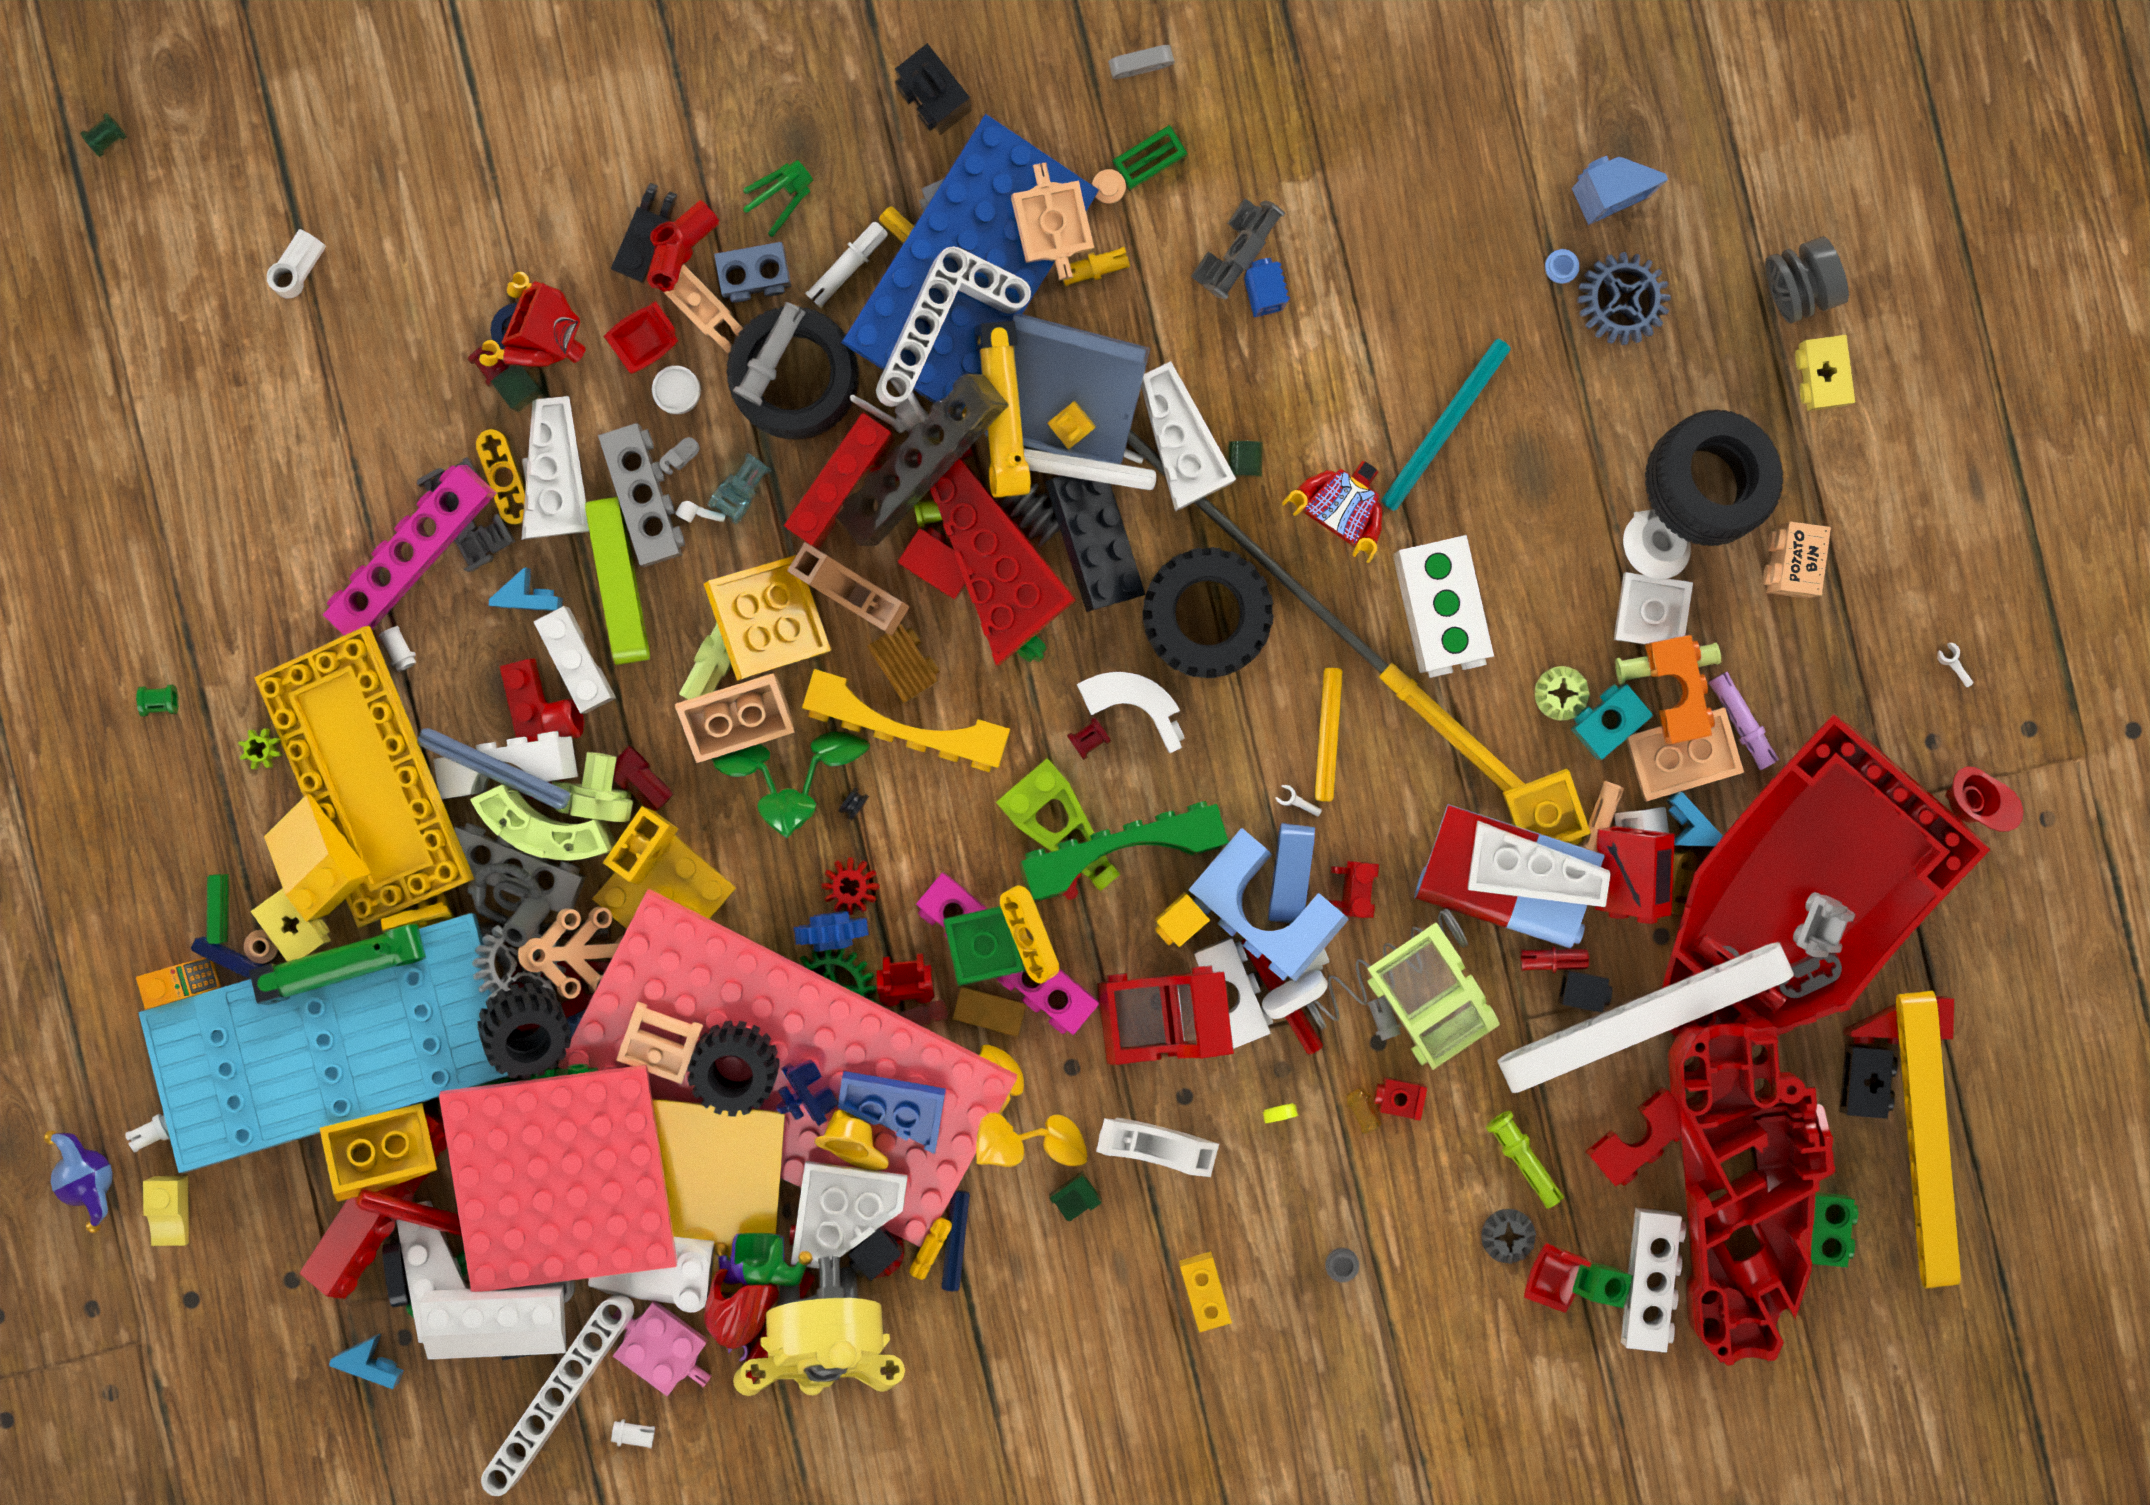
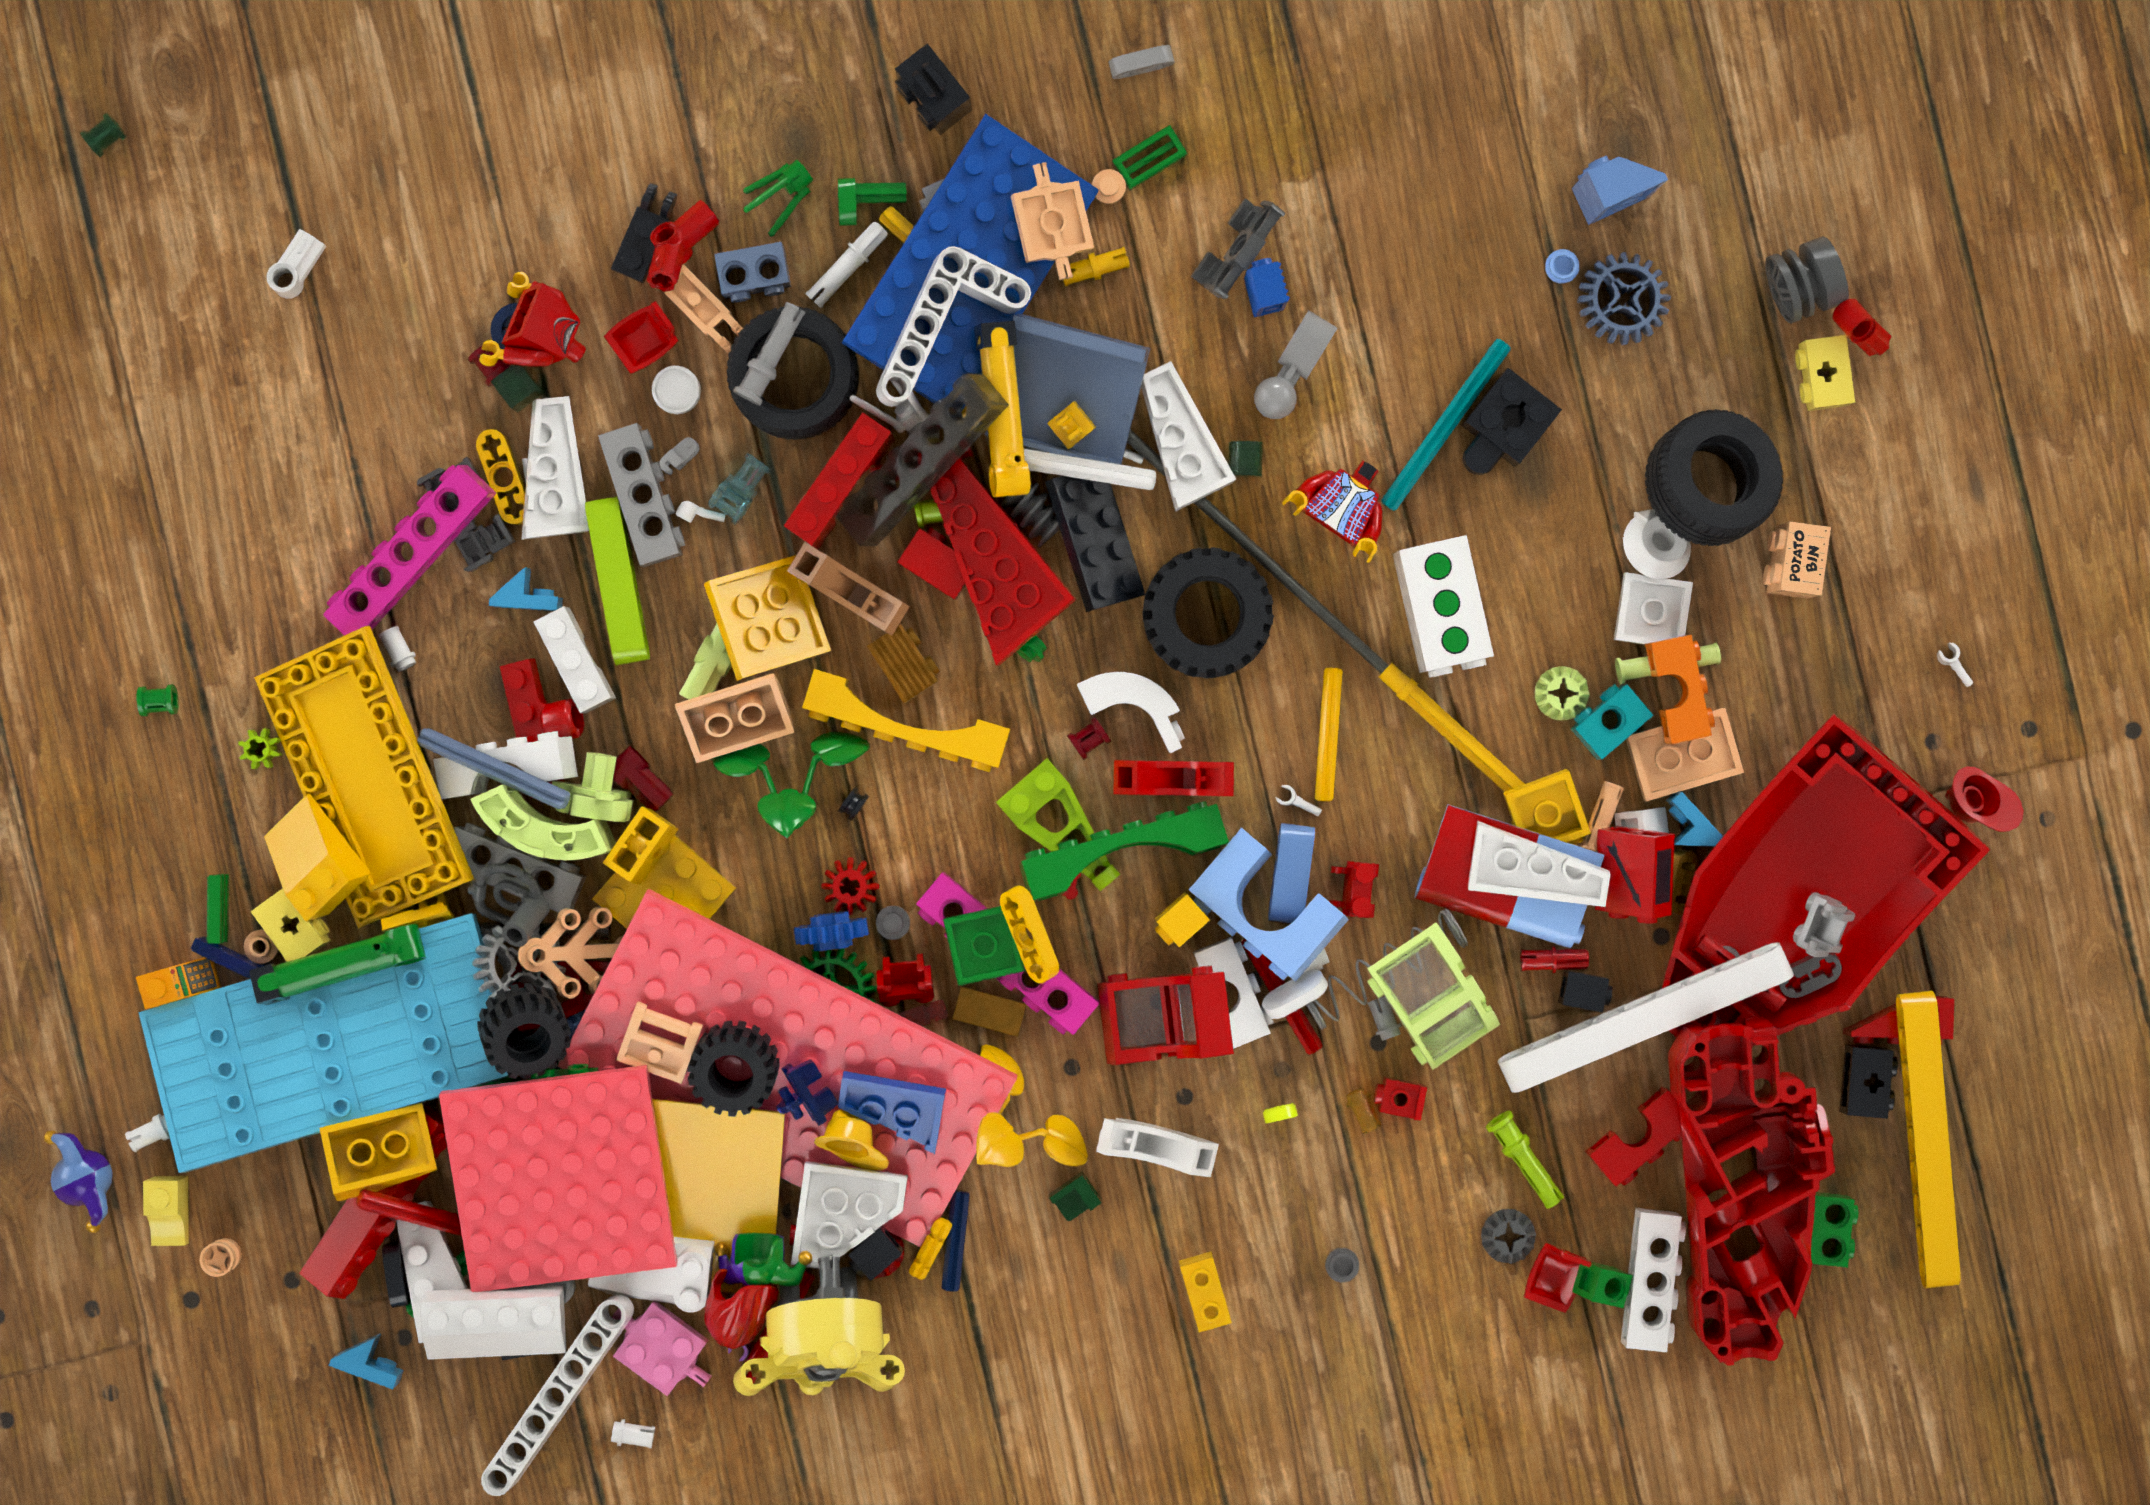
lavender pin [1708,671,1779,770] -> none
none -> light nougat wheel [199,1238,242,1277]
none -> green piece [838,178,907,226]
none -> flat silver plate [876,906,910,940]
none -> red arch [1113,760,1234,796]
none -> light grey beam [1254,310,1338,419]
none -> black brick [1461,368,1562,475]
none -> red piece [1832,299,1892,356]

